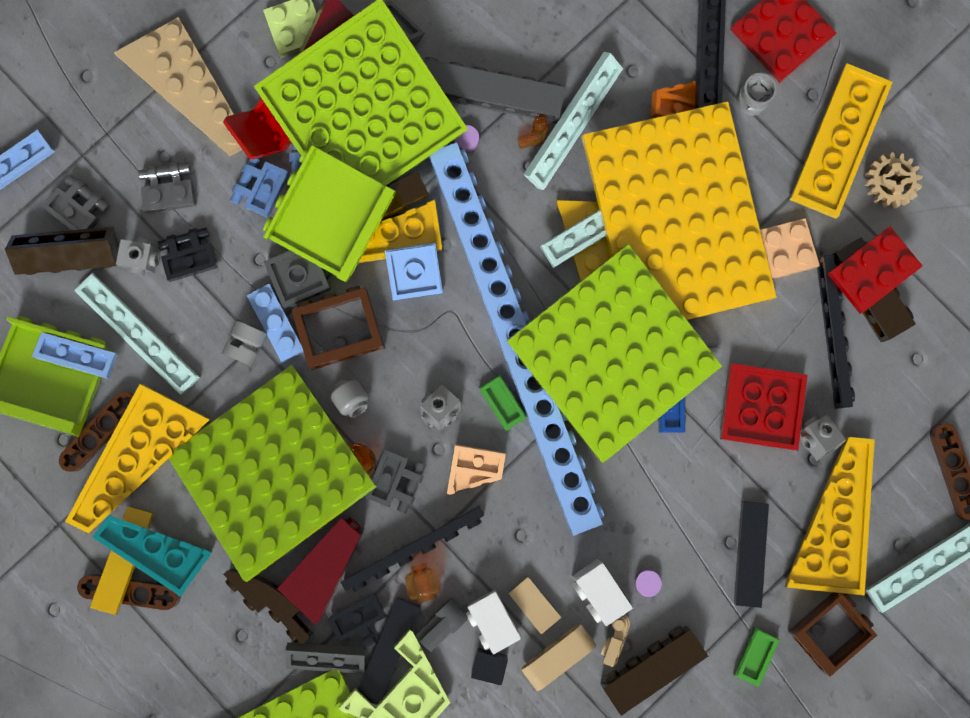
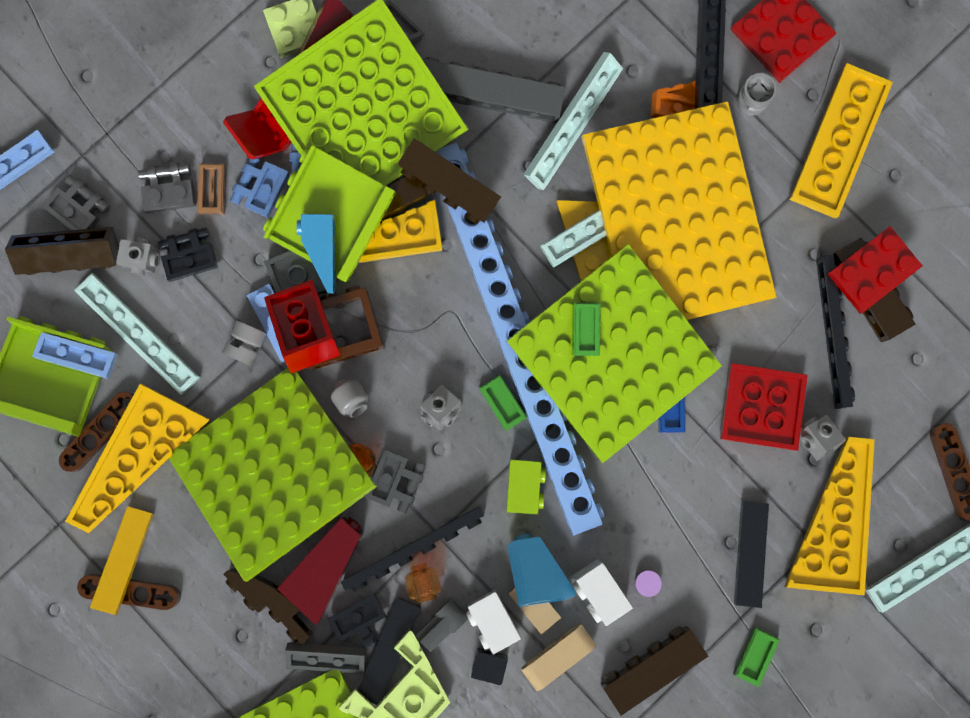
teal wing [92,515,212,596] -> none
tan wing [114,17,242,156] -> none
light blue tile [385,242,443,300] -> none
light nougat wing [447,444,506,494] -> none
lavender tile [454,125,479,152] -> none
clear orange arm [517,117,548,149] -> none
tan plate [601,615,631,667] -> none
light nougat plate [760,218,820,279] -> none
reddish brown window [788,592,878,677] -> none
tan gear [864,152,923,209] -> none
none -> medium nougat tile [197,164,226,215]
none -> red slope [264,279,340,373]
none -> dark azure slope [297,214,336,293]
none -> dark brown brick [397,138,502,224]
none -> lime brick [506,460,546,514]
none -> dark azure slope [507,534,576,607]
none -> bright green tile [572,303,600,356]

